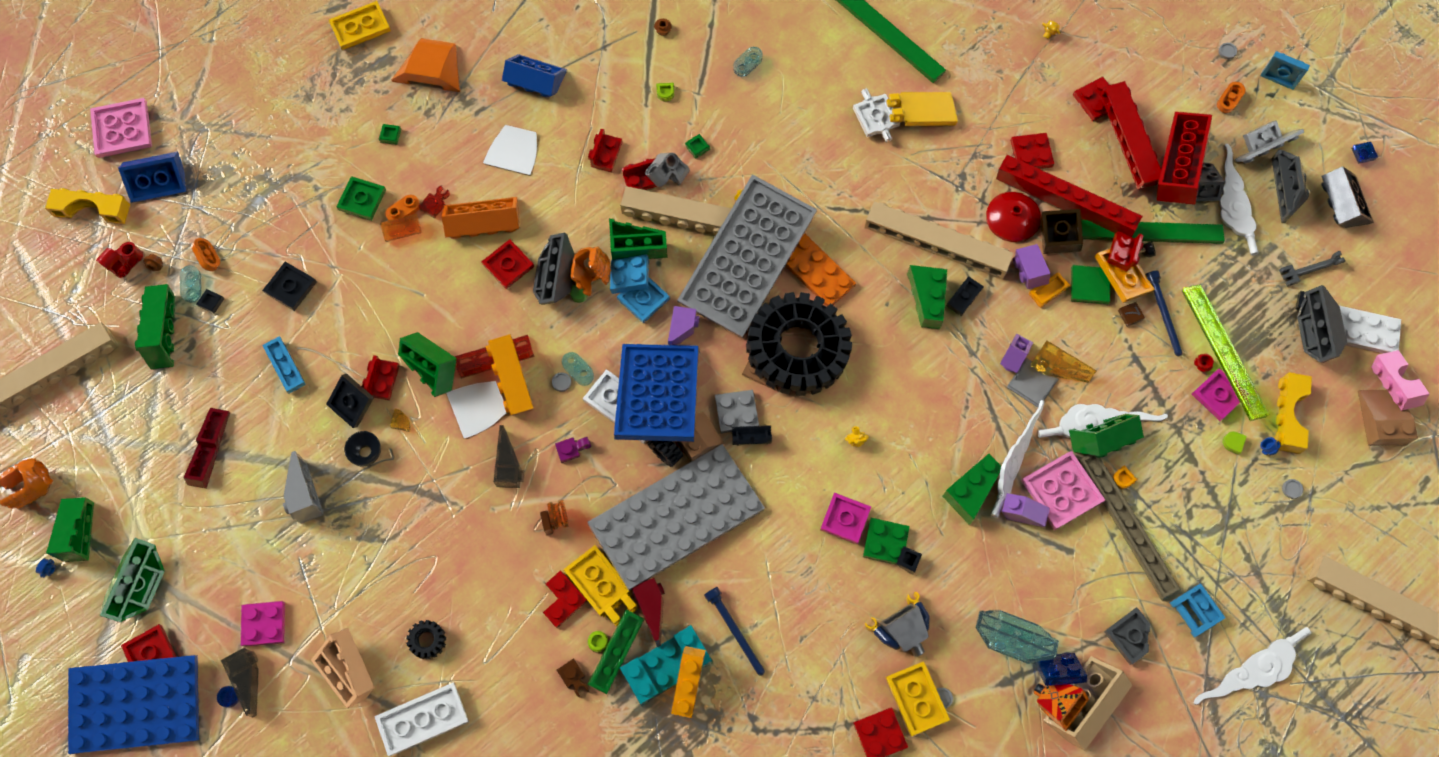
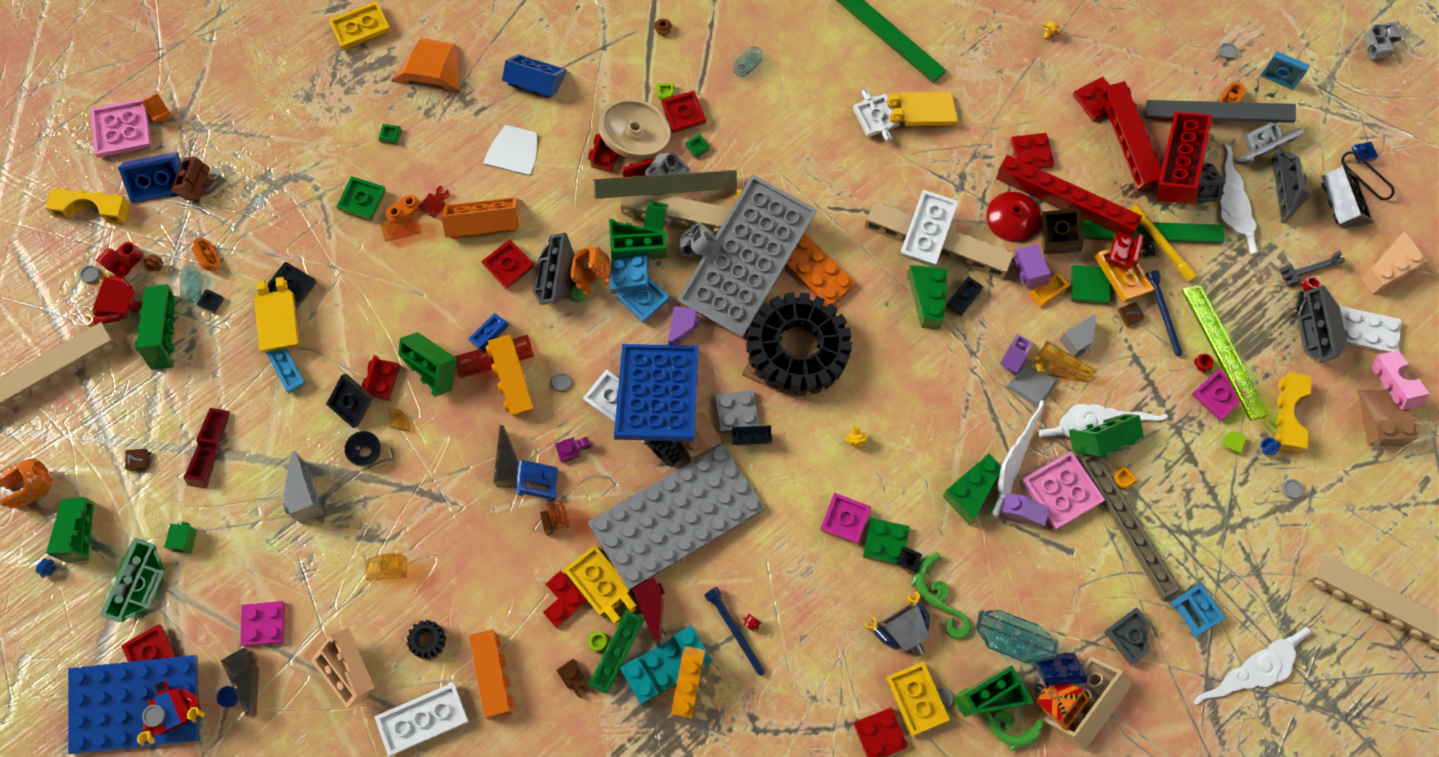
white sticker [446,381,506,439] -> none
clear light blue plate [562,352,594,386] -> none
none -> light grey piece [79,265,100,284]
none -> red torso [84,272,142,328]
none -> reddish brown tile [125,448,148,471]
none -> torso [137,680,205,747]
none -> orange bracket [141,92,171,123]
none -> light grey piece [142,705,165,727]
none -> green brick [164,522,197,554]
none -> copper brick [172,156,210,201]
none -> yellow tile [254,277,300,353]
none -> clear yellow slope [366,553,407,580]
none -> blue plate [468,313,509,352]
none -> orange brick [469,629,514,719]
none -> blue plate [515,460,558,502]
none -> olive tile [593,170,737,199]
none -> tan dish [599,98,671,159]
none -> green brick [644,200,669,230]
none -> red plate [661,90,706,133]
none -> light grey piece [679,222,716,257]
none -> red plate [743,613,762,631]
none -> white plate [899,190,958,267]
none -> bright green plant [910,552,970,639]
none -> green wedge [954,665,1034,717]
none -> bright green plant [955,688,1045,752]
none -> light grey slope [1060,315,1096,358]
none -> yellow piece [1130,204,1197,282]
none -> dark grey tile [1146,100,1296,123]
none -> red plate [1302,276,1321,292]
none -> black piece [1341,151,1395,200]
none -> light nougat wedge [1362,231,1428,294]
none -> light grey piece [1363,22,1402,59]

